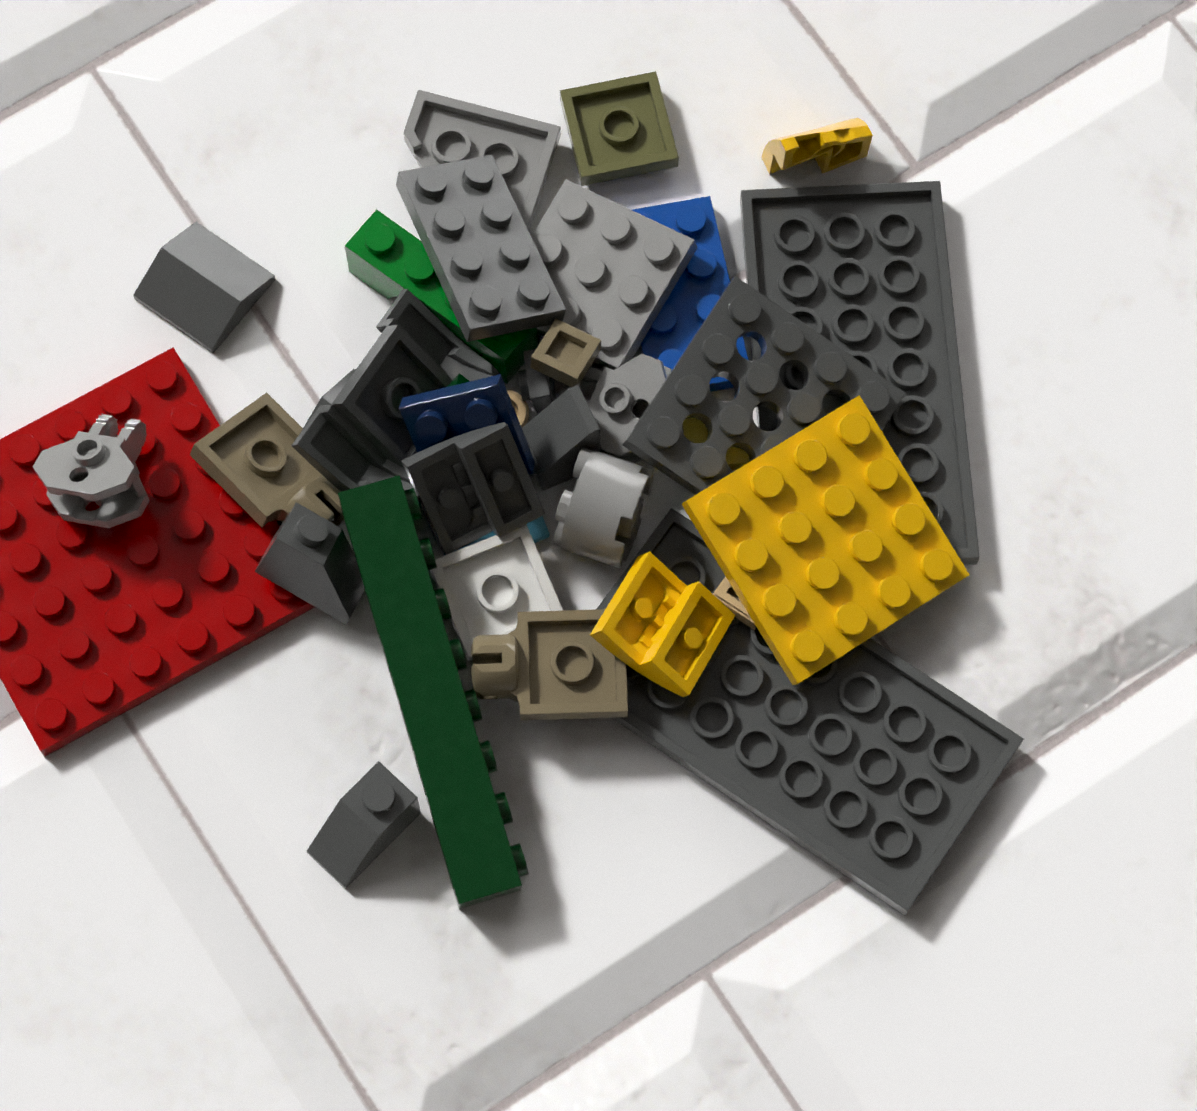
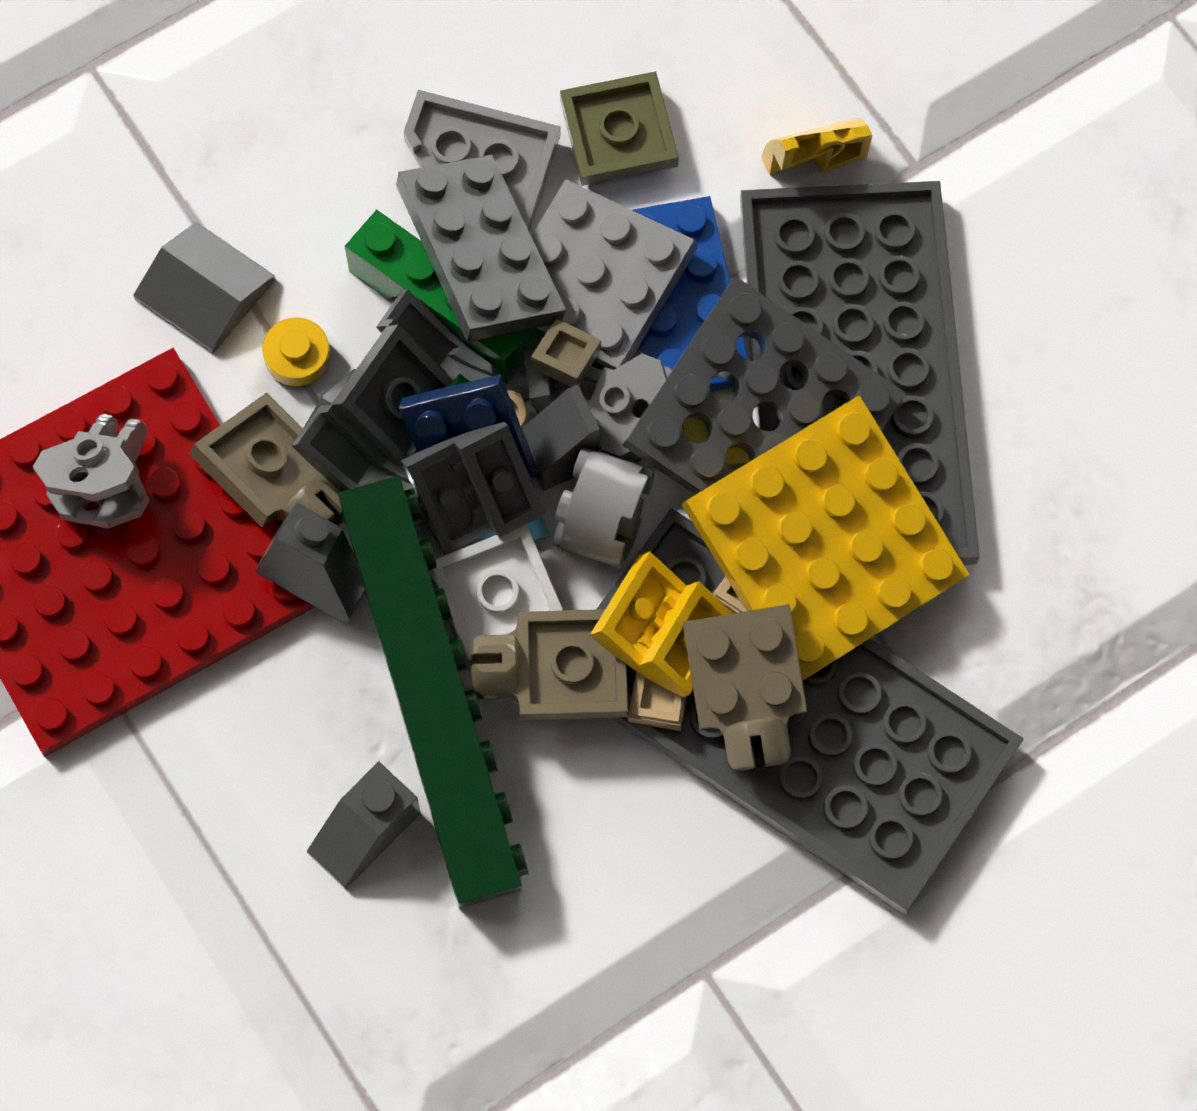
none -> yellow wheel [262,317,330,386]
none -> tan tile [628,671,687,731]
none -> dark tan plate [682,604,807,771]

